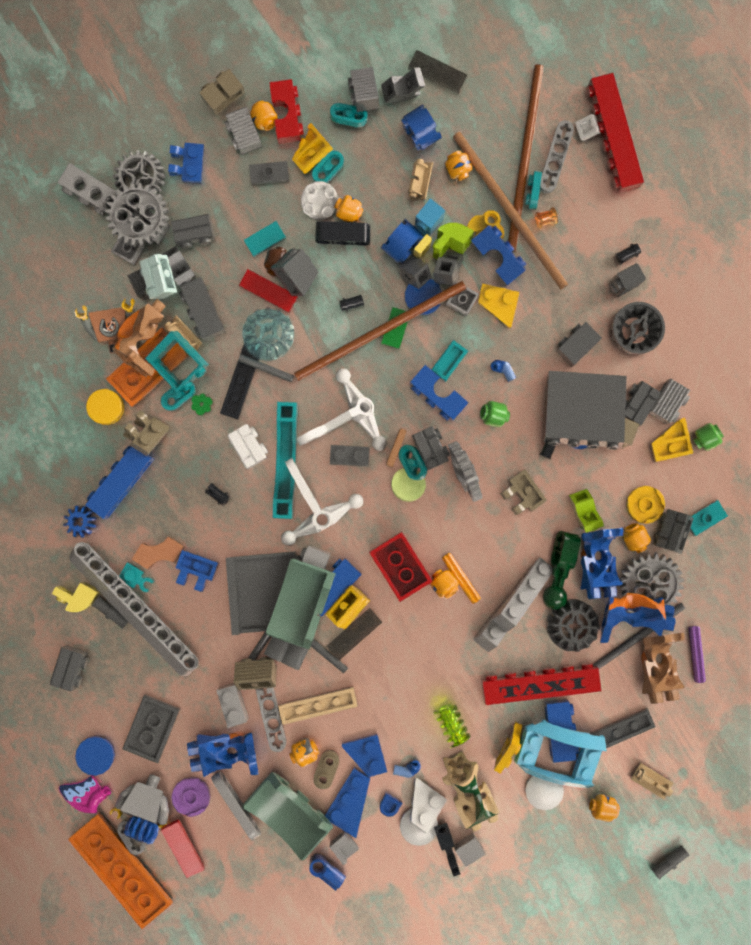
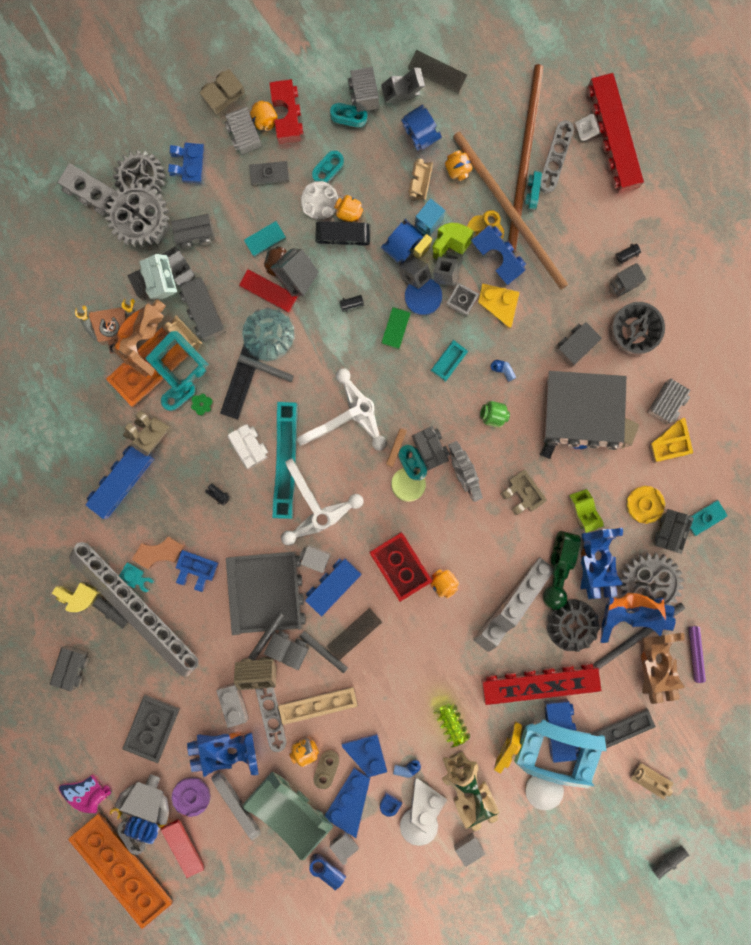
blue gear [63,505,97,538] -> none
blue tile [75,736,115,776] -> none
yellow head [86,389,125,425] -> none
light grey piece [111,238,146,266] -> none
sand green panel [266,559,336,650] -> none
yellow wing [292,123,333,174] -> none
dark orange piece [294,281,467,381] -> none
yellow brick [325,585,370,629] -> none
dark grey brick [330,445,370,467] -> none
blue arch [410,365,468,421] -> none
black piece [434,823,461,877] -> none
light orange axle [442,553,481,604] -> none
clear orange bush [535,207,558,229] -> none
light orange head [589,794,620,822] -> none
light orange head [622,523,651,553] -> none
dark grey brick [625,381,661,426] -> none
bright green head [693,423,724,451] -> none

